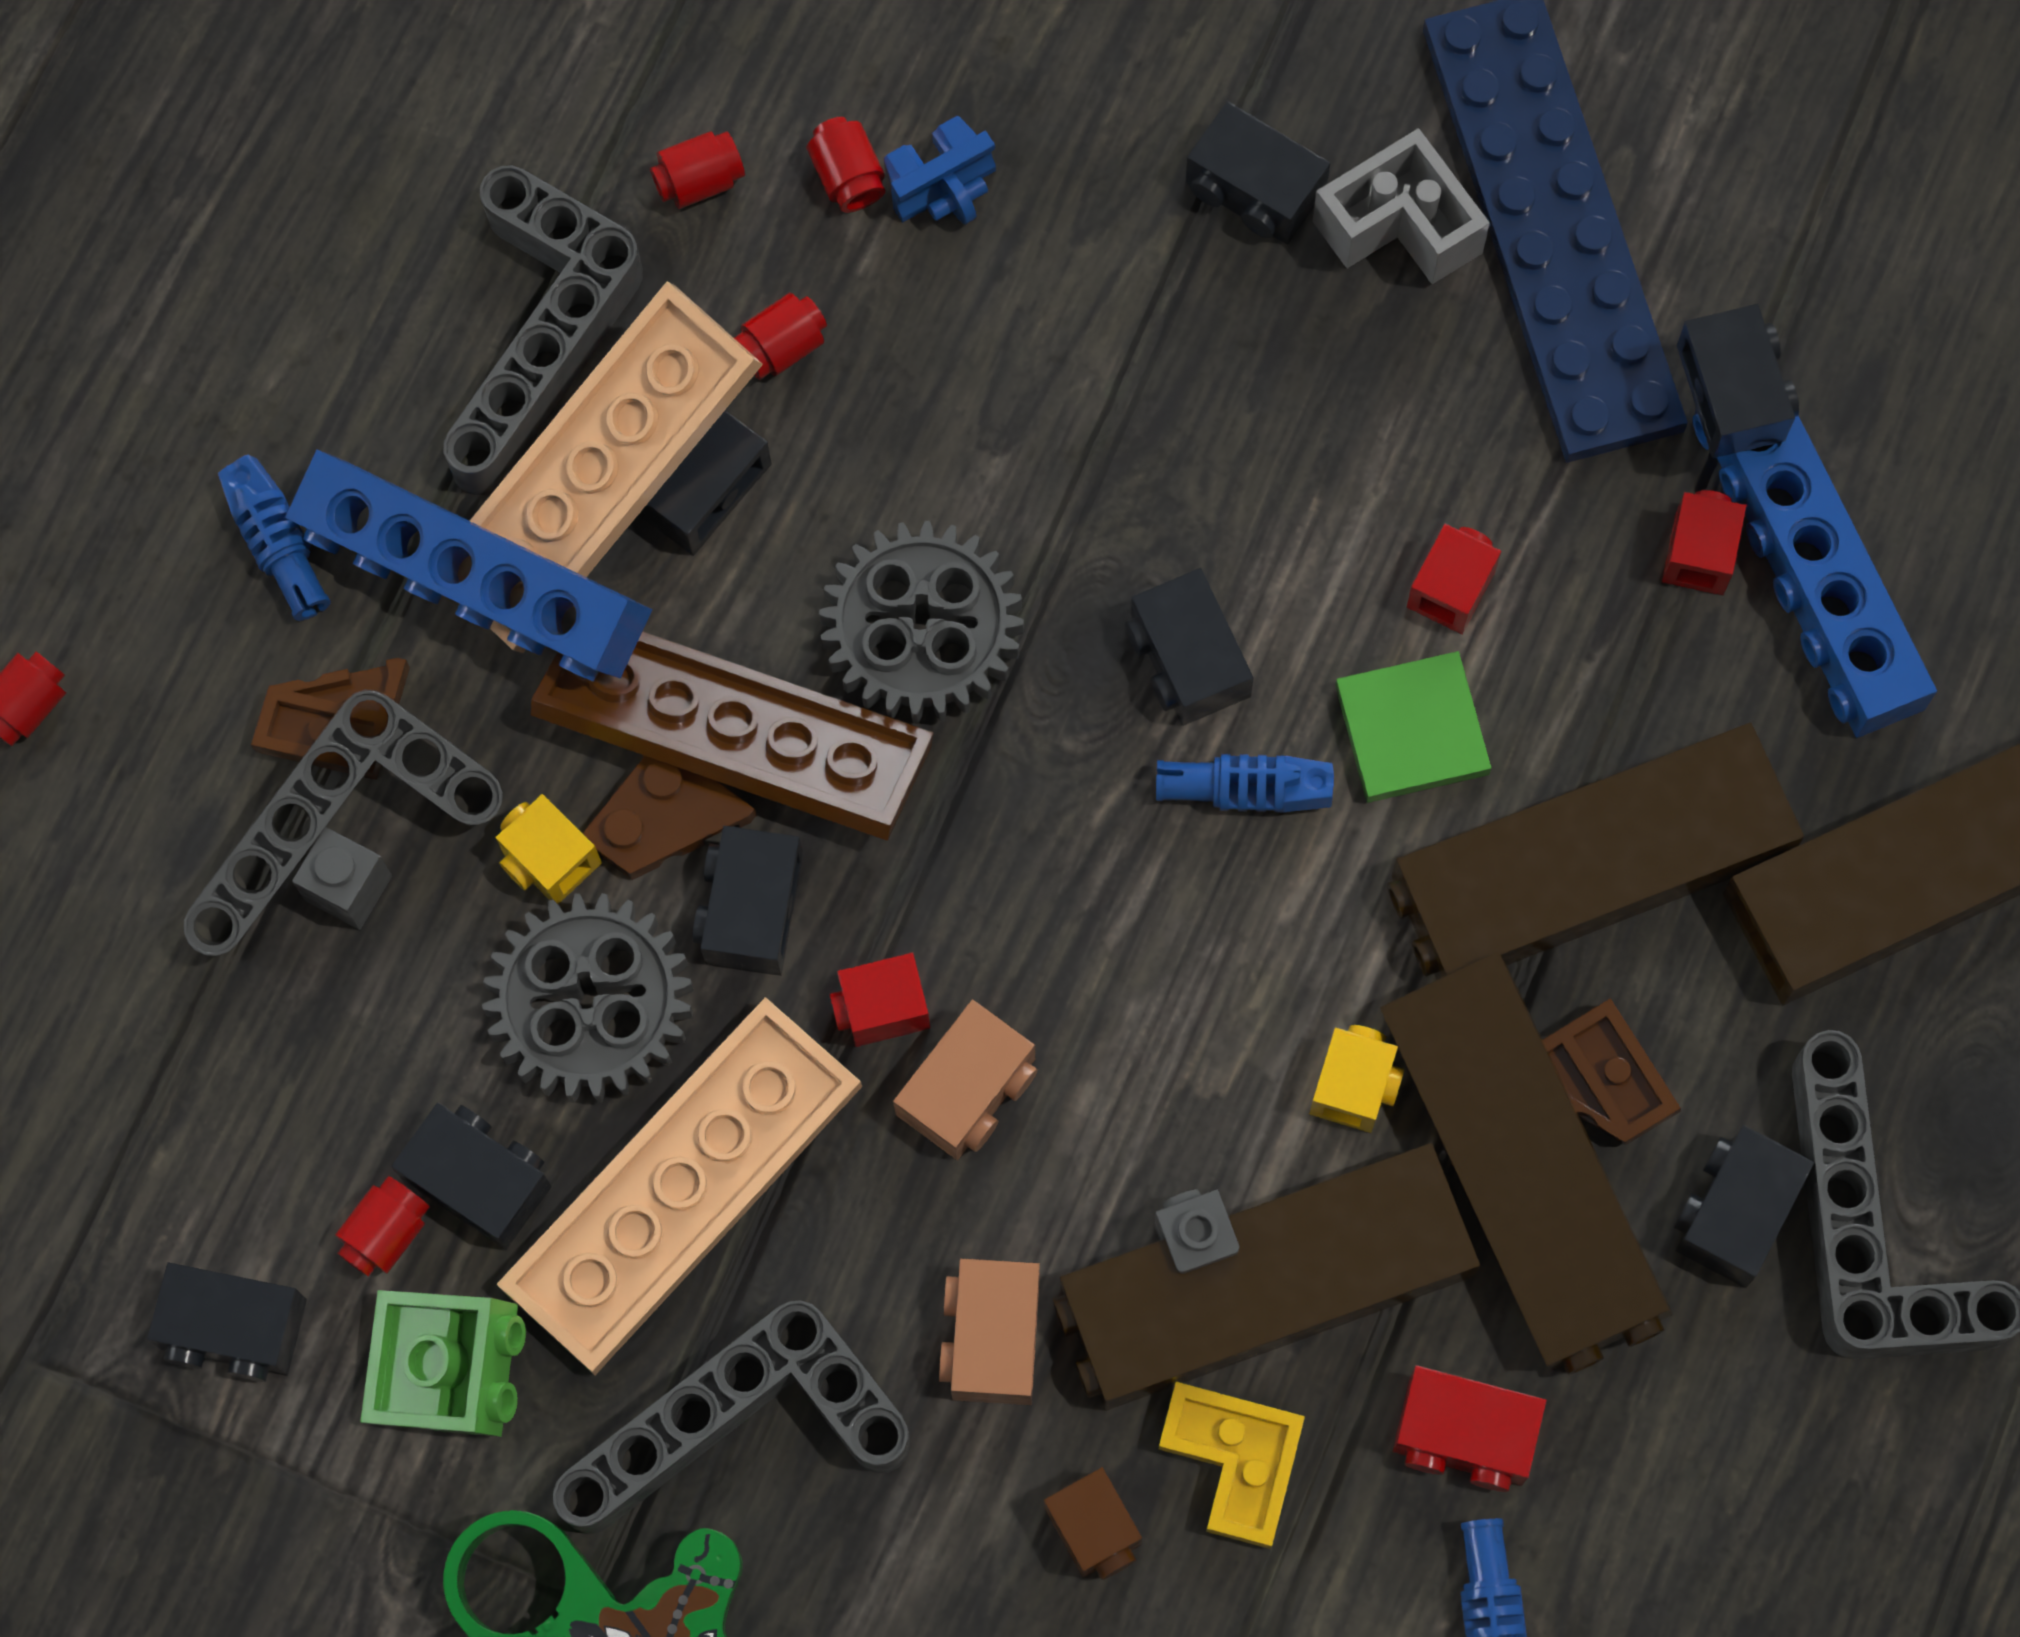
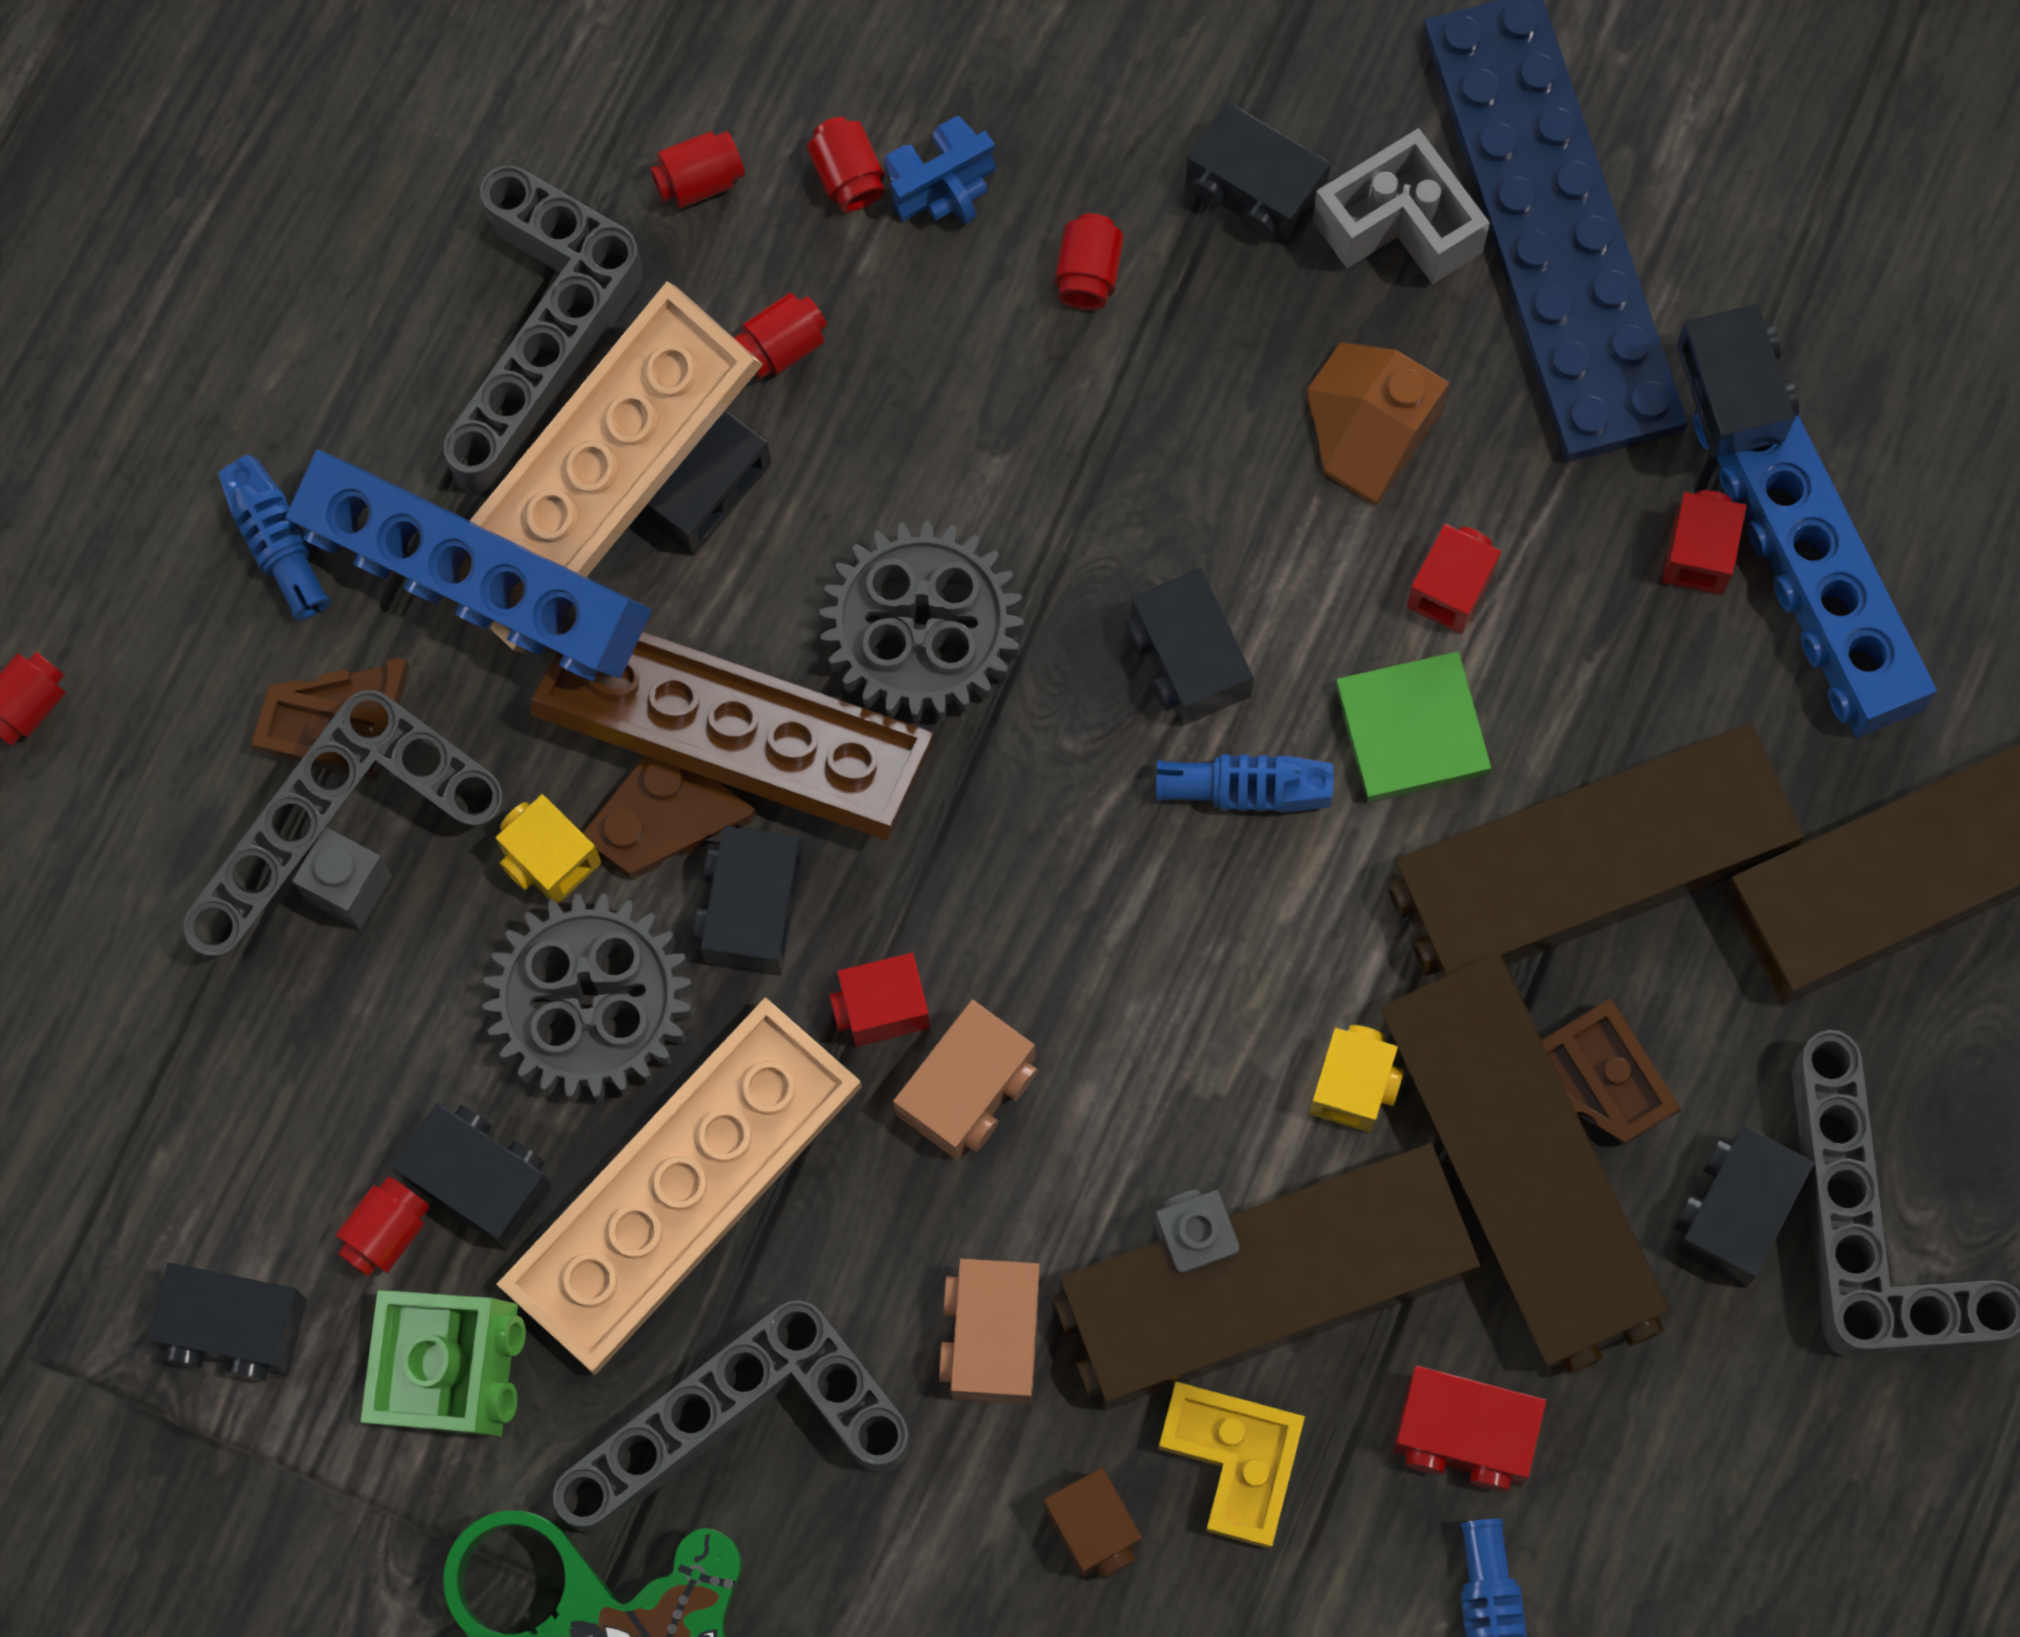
none -> red brick [1054,213,1124,310]
none -> dark orange slope [1306,342,1450,507]

